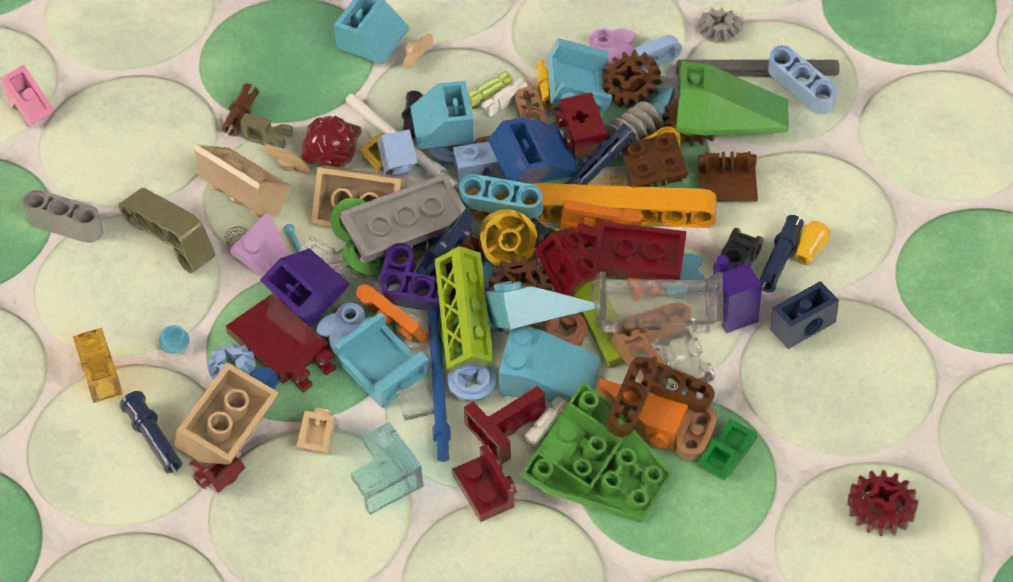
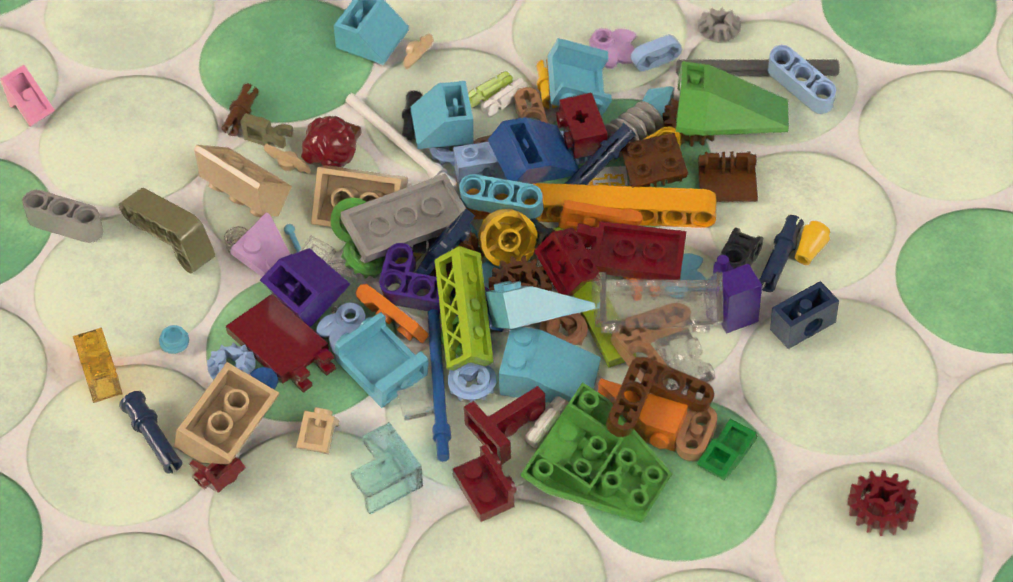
yellow slope [359,133,383,171] -> none
light blue brick [377,129,417,176] -> none
reddish brown gear [602,50,662,109] -> none

